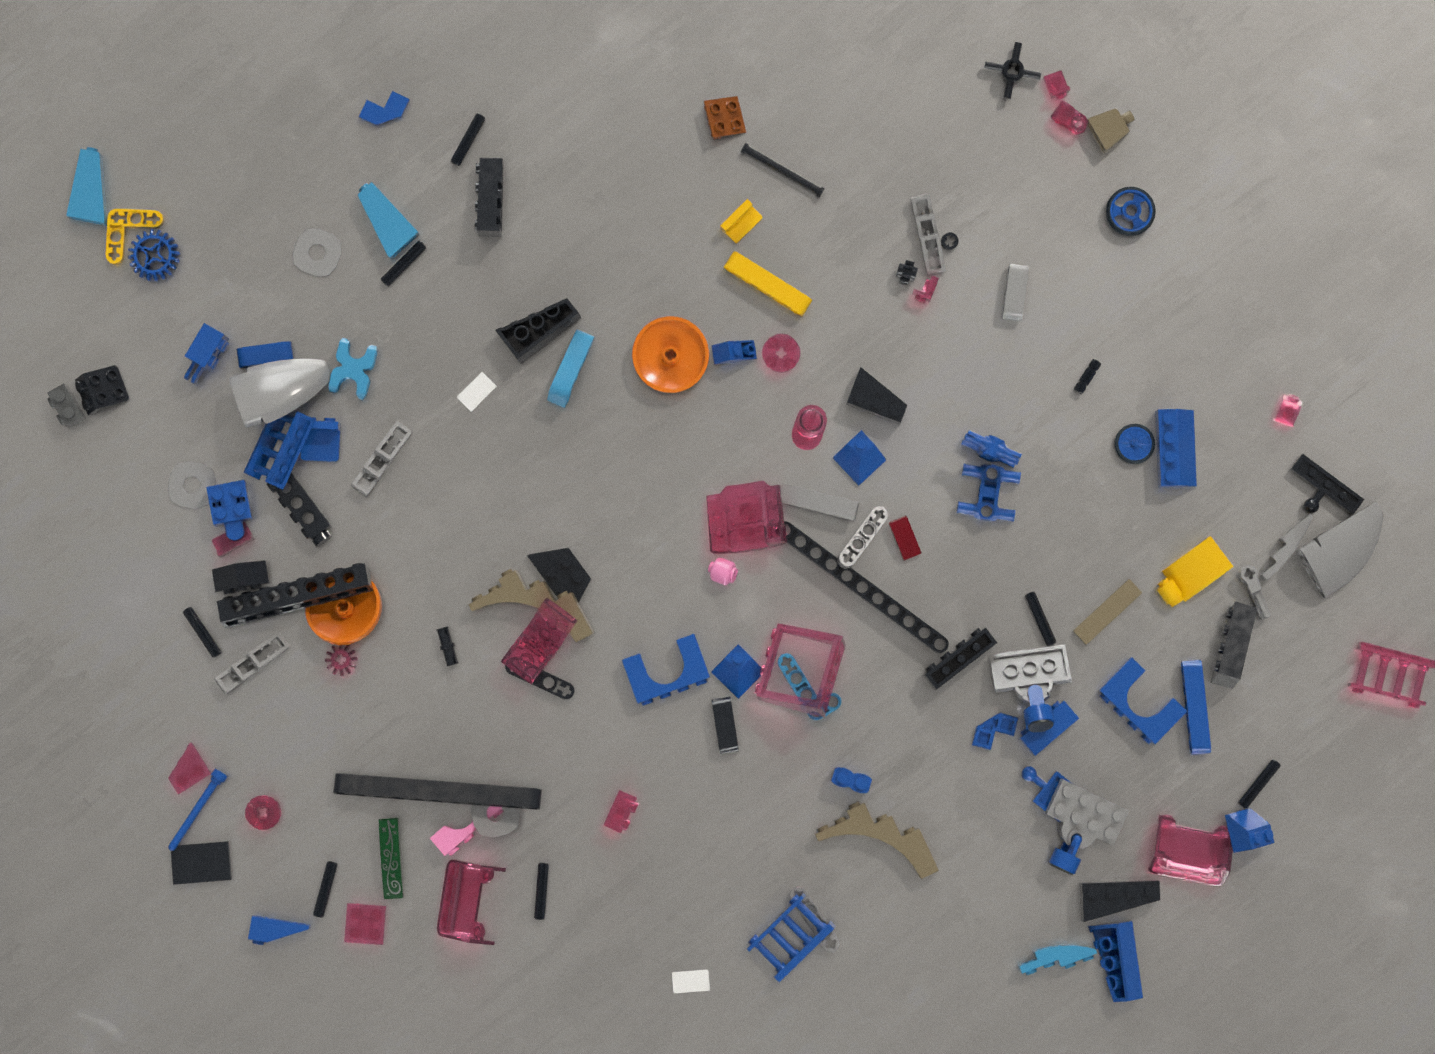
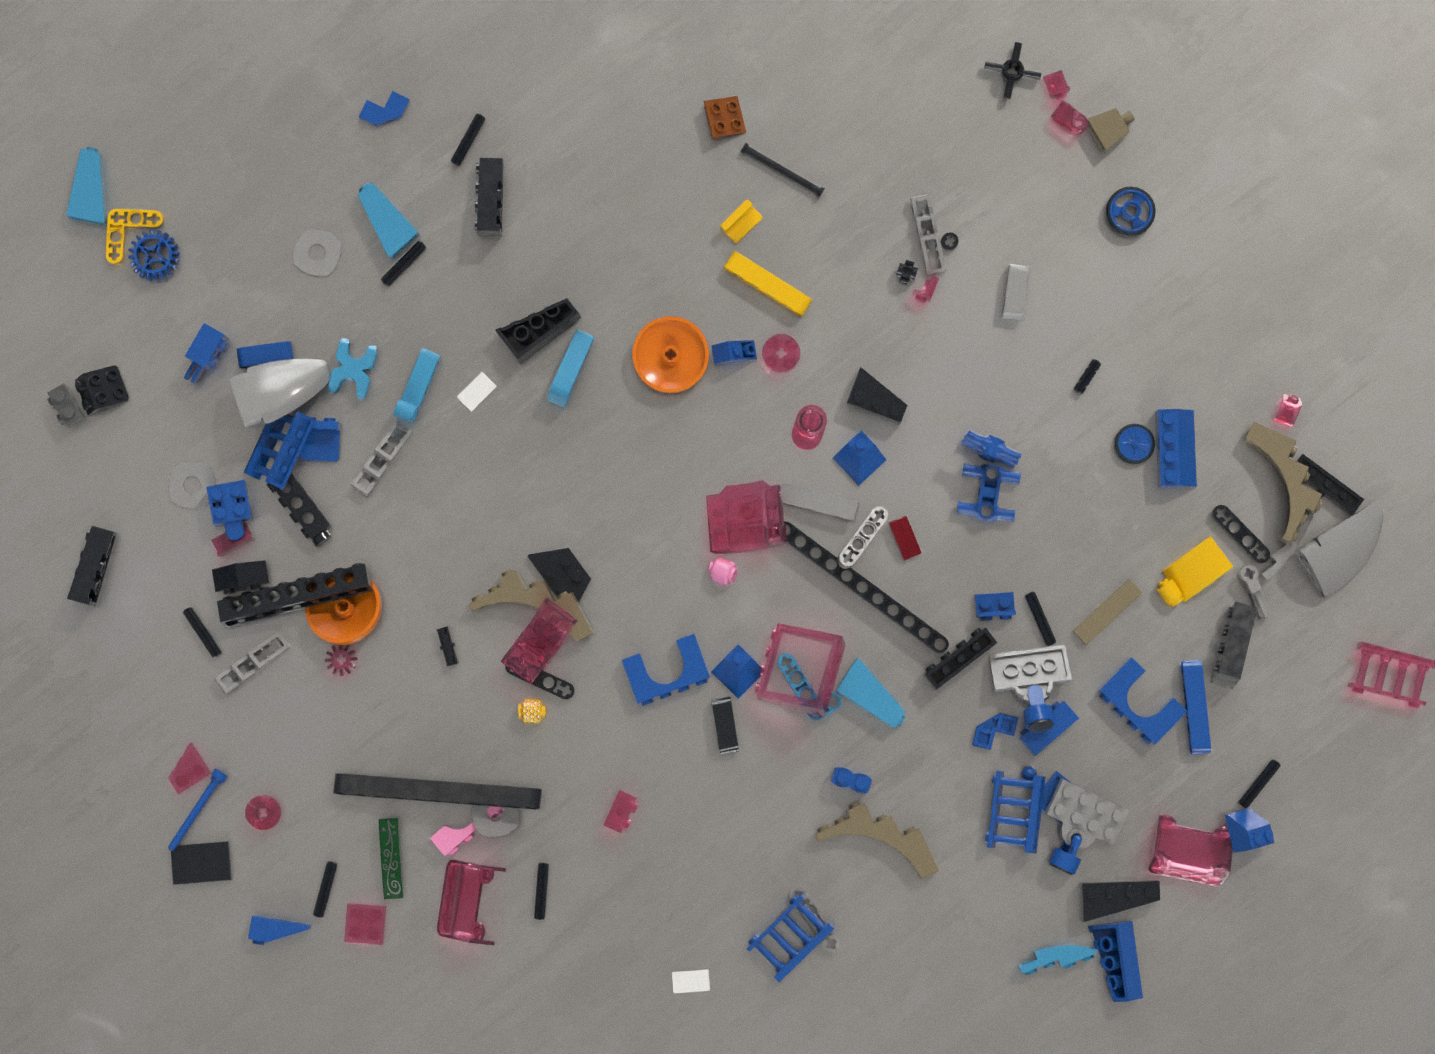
none -> black wedge [67,526,117,607]
none -> dark azure beam [393,348,441,424]
none -> yellow head [518,698,547,724]
none -> dark azure slope [836,658,906,728]
none -> blue bracket [975,592,1016,621]
none -> blue fence [985,771,1046,854]
none -> black beam [1211,505,1270,564]
none -> dark tan arch [1245,422,1324,546]

